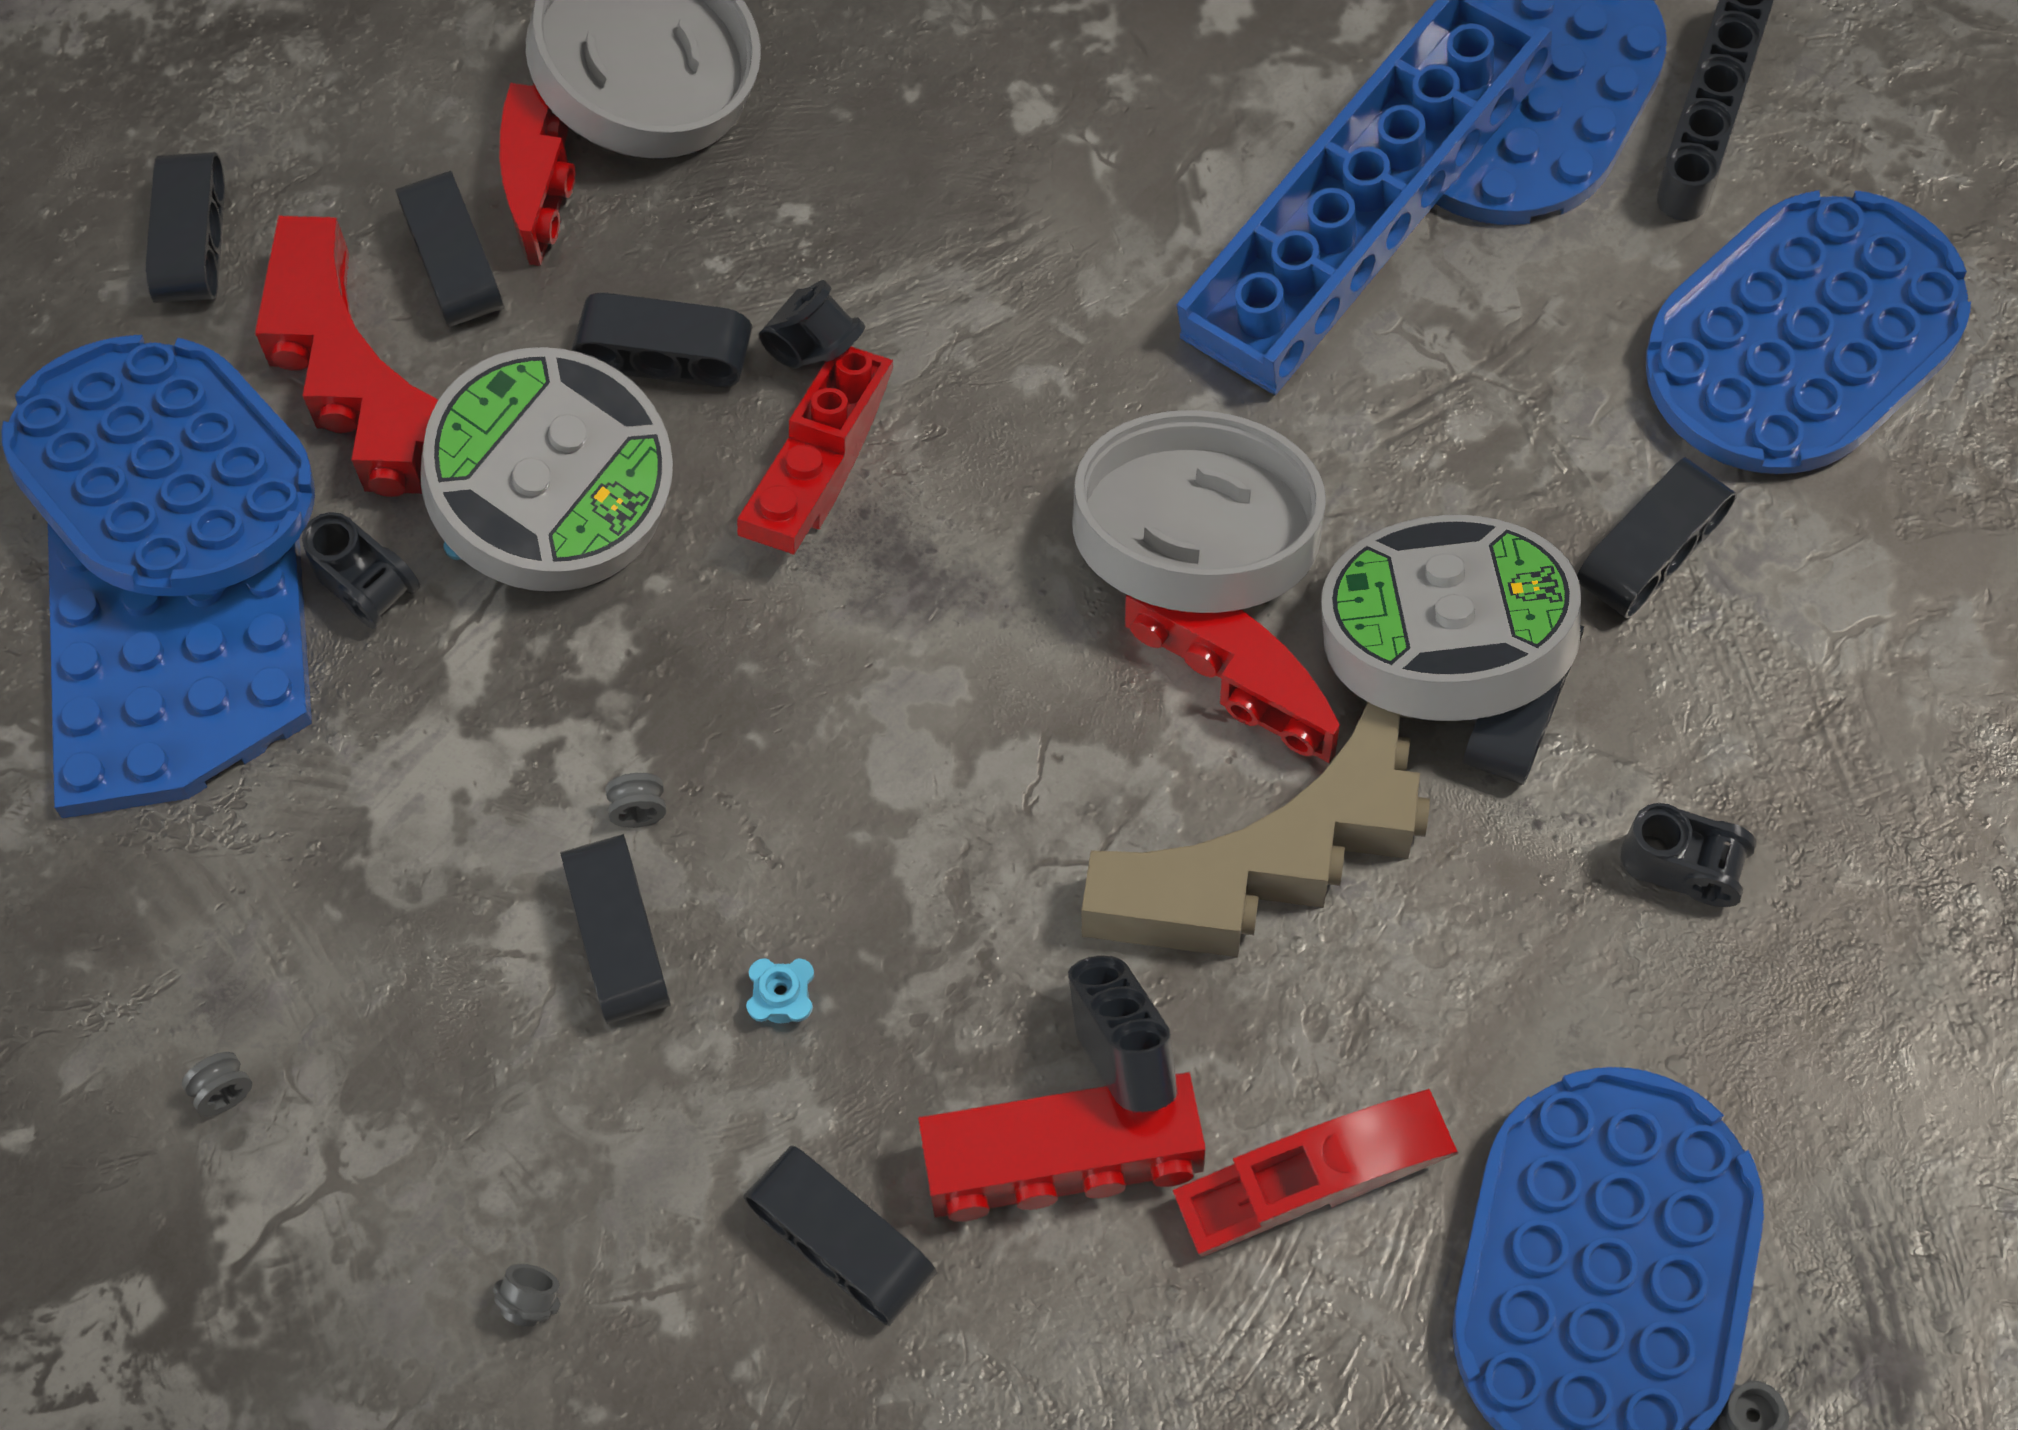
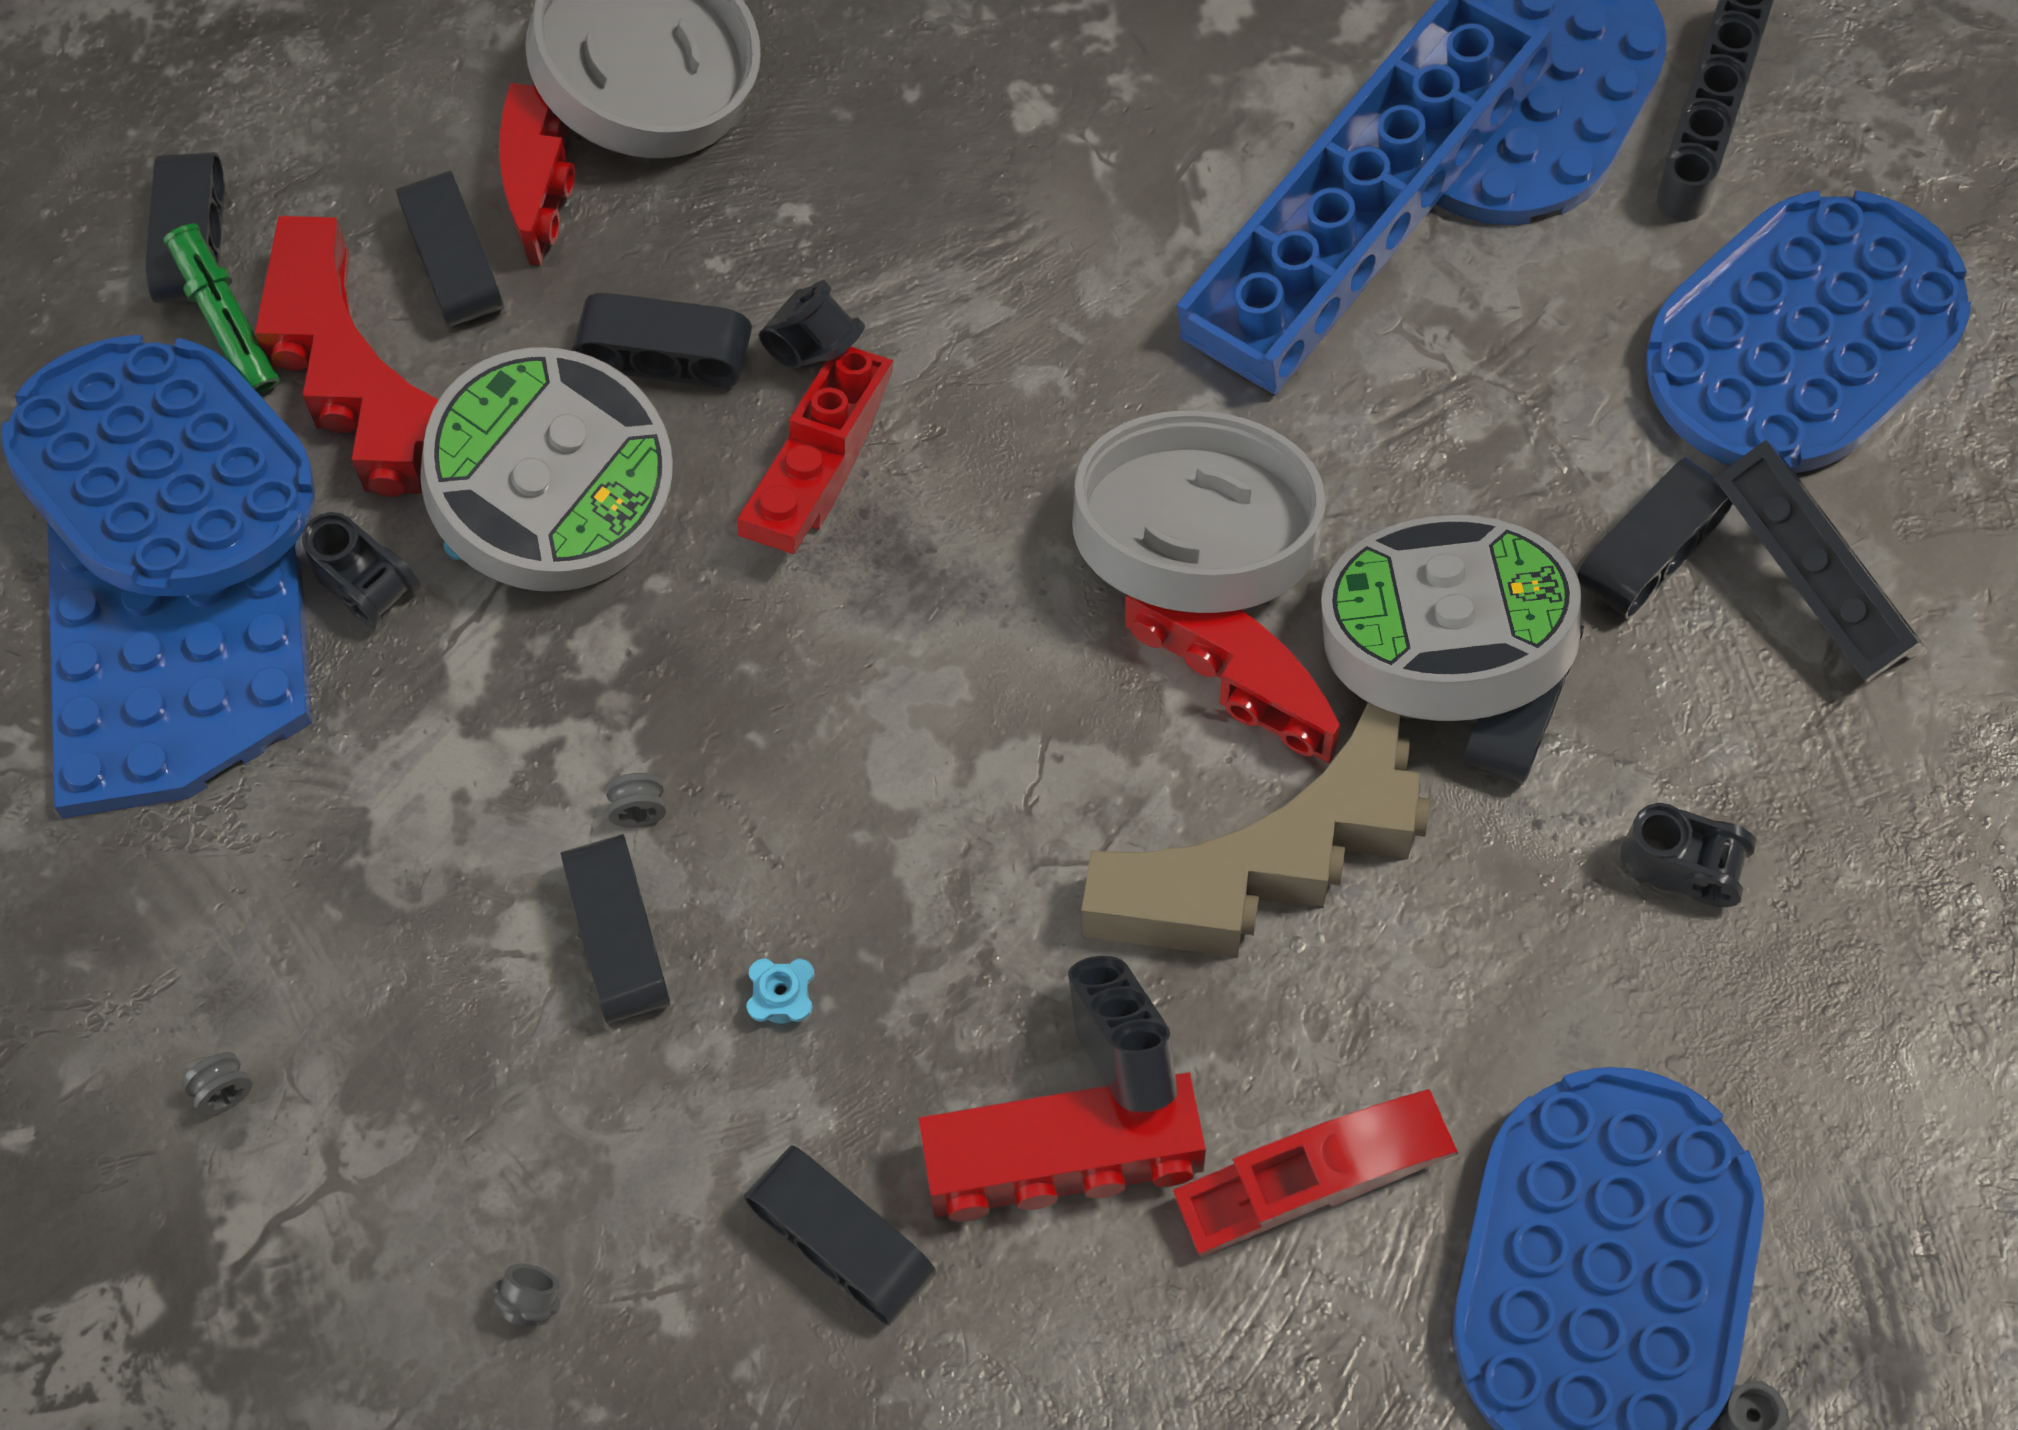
none -> green pin [163,223,280,395]
none -> black fence [1714,440,1927,682]

